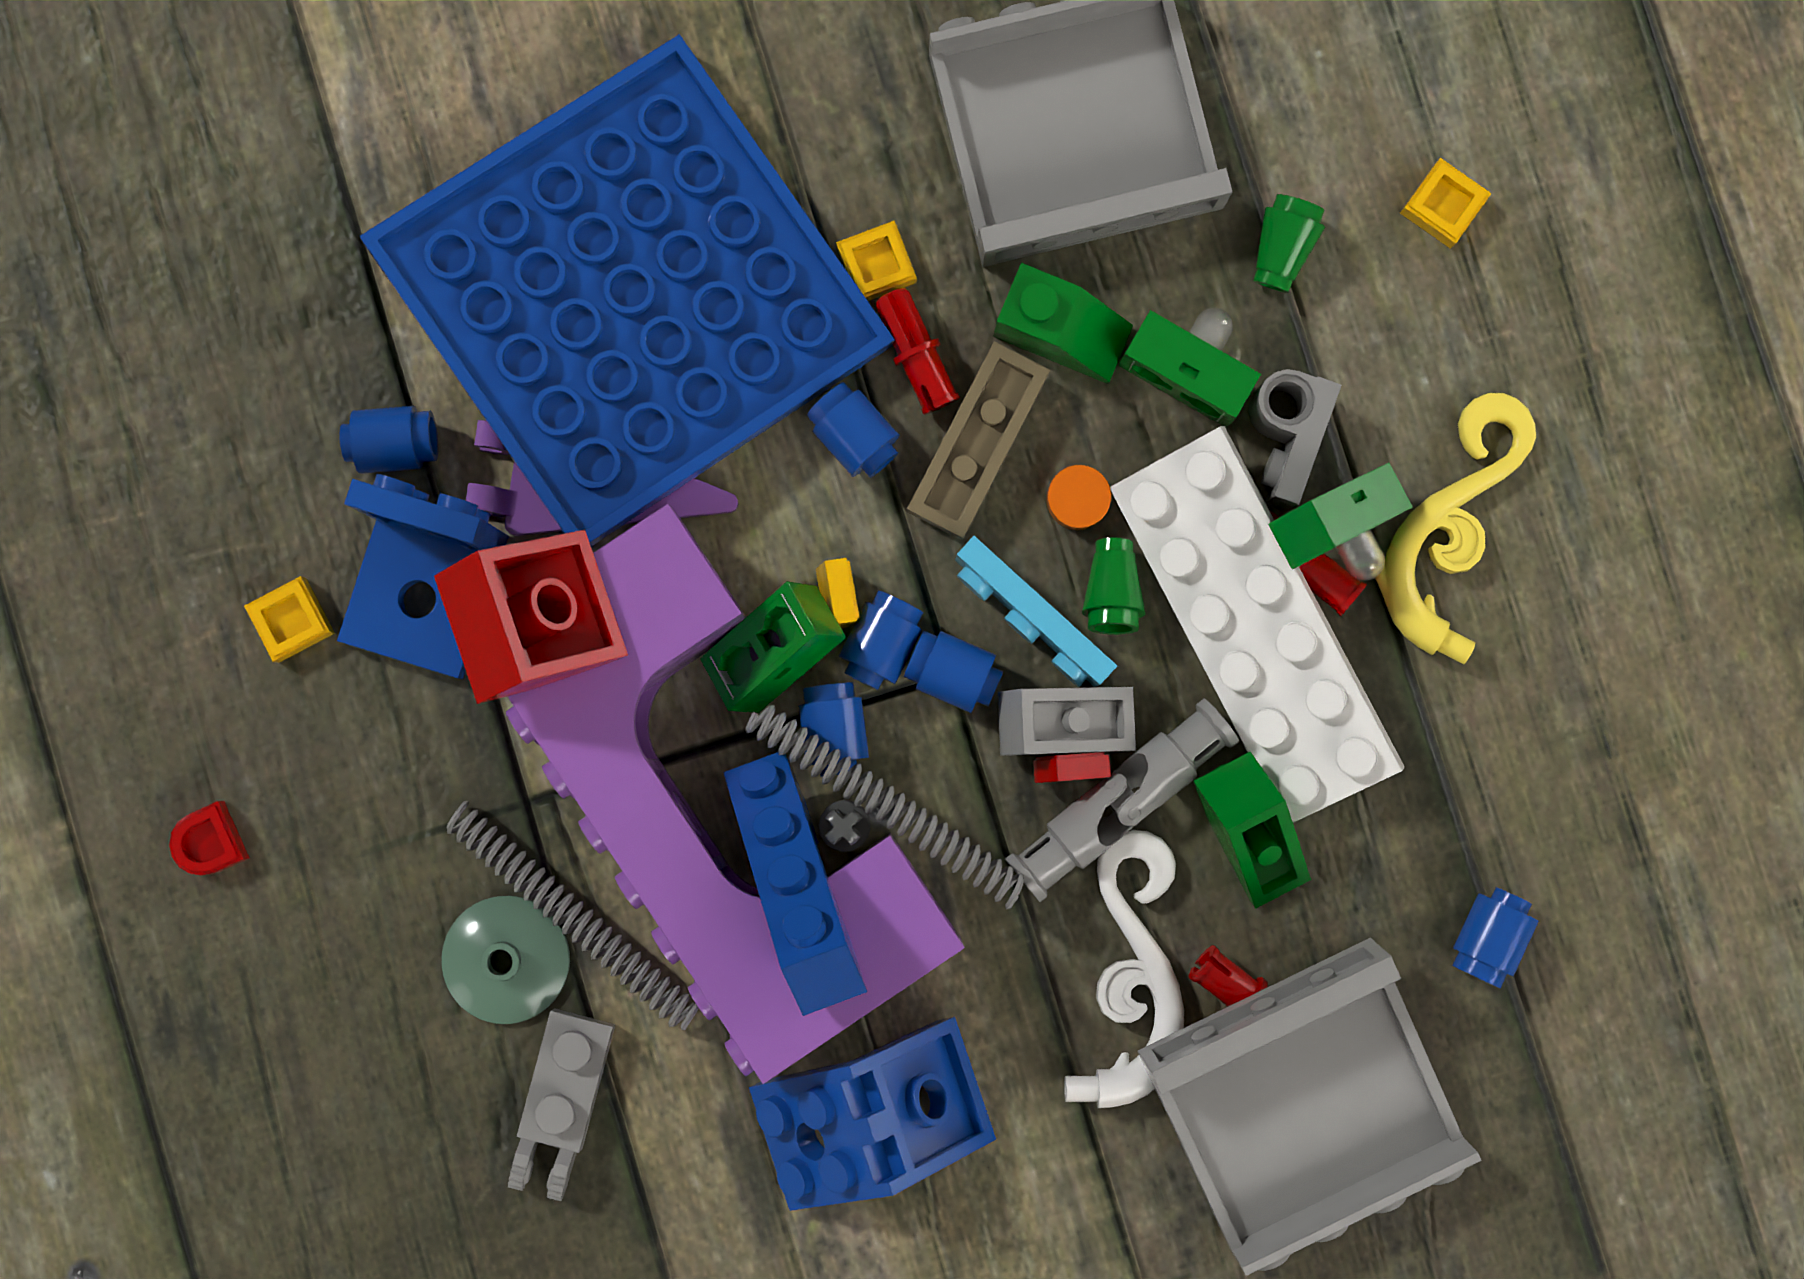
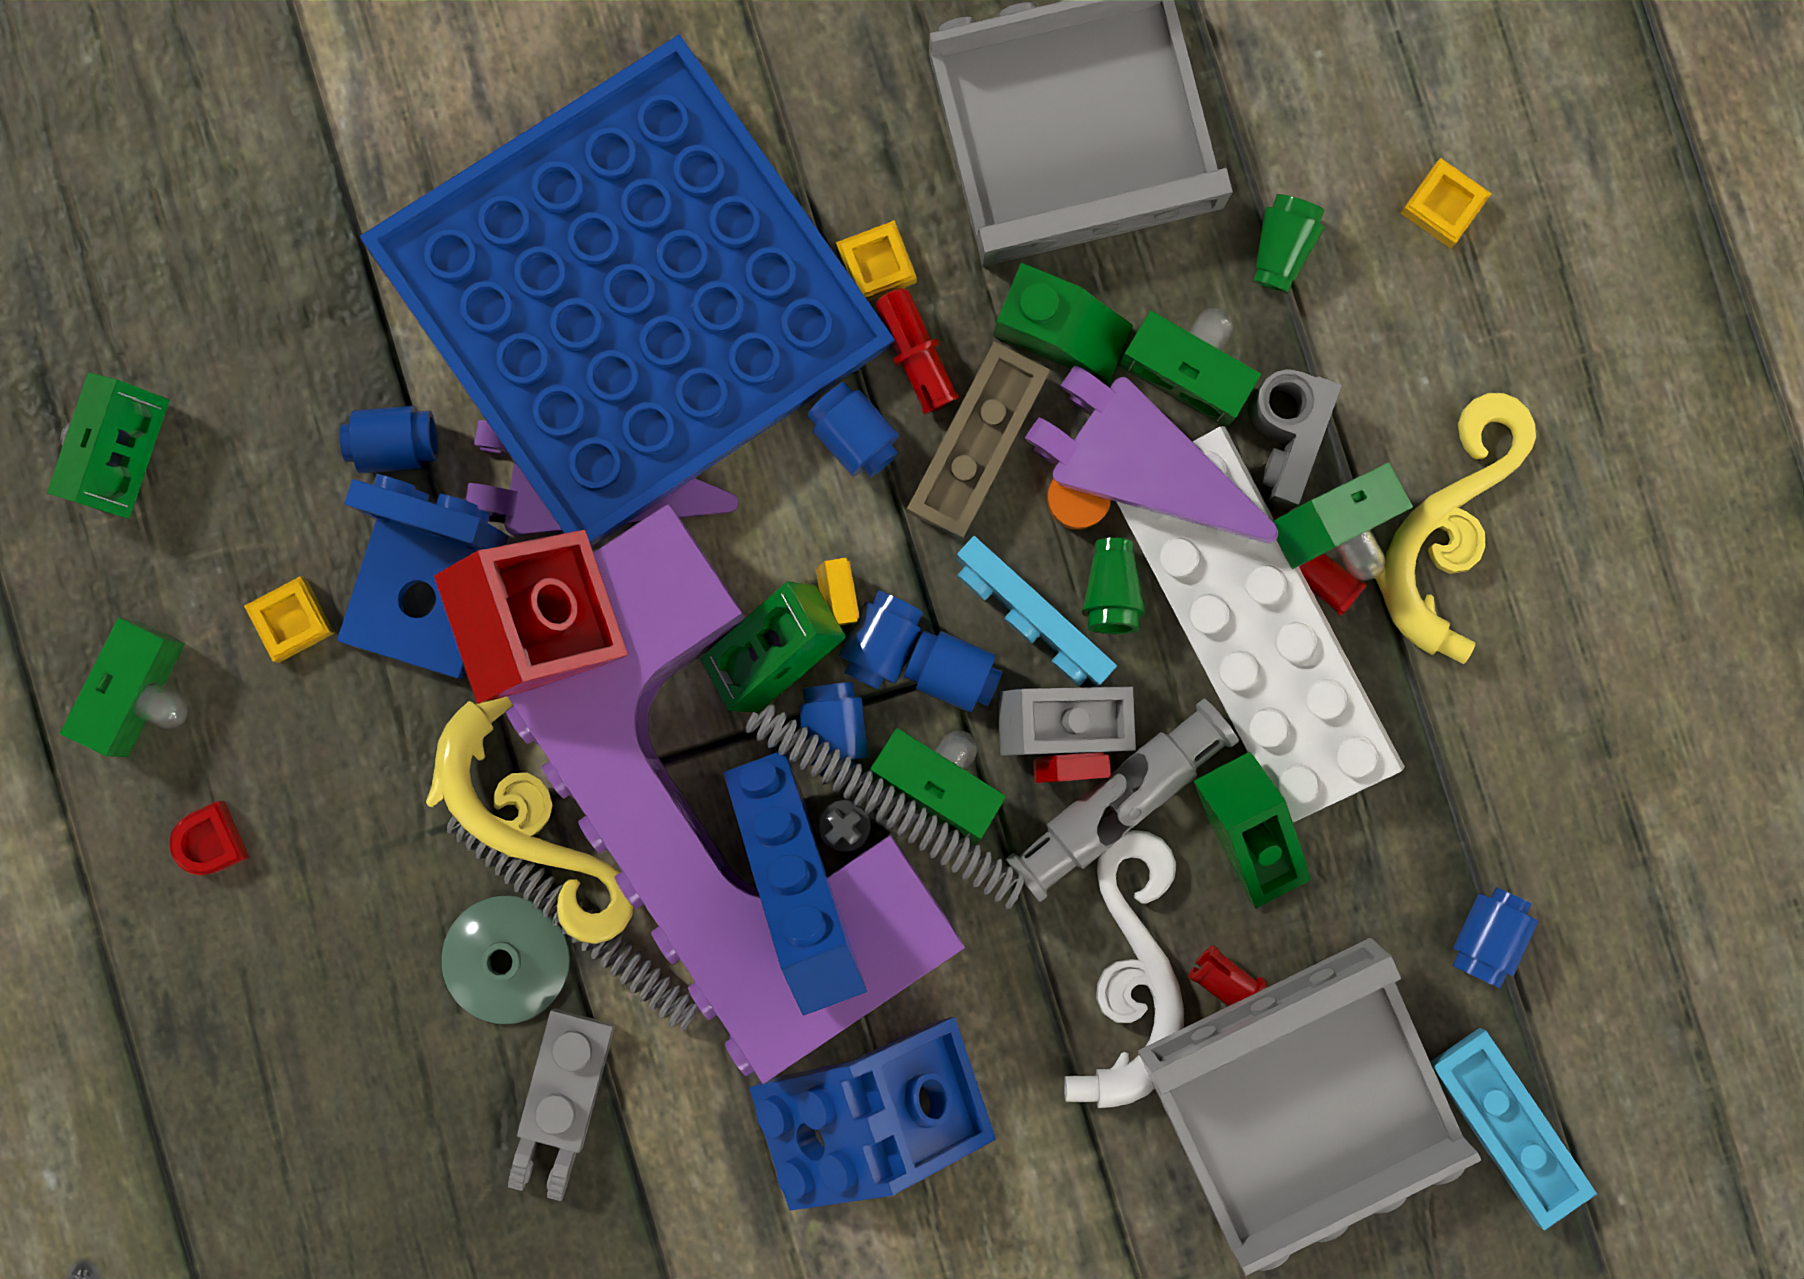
none -> green piece [47,372,170,519]
none -> green piece [59,617,189,757]
none -> light yellow plant [426,697,633,944]
none -> green piece [861,728,1006,849]
none -> medium lavender flag [1025,365,1278,543]
none -> medium azure plate [1430,1028,1597,1230]

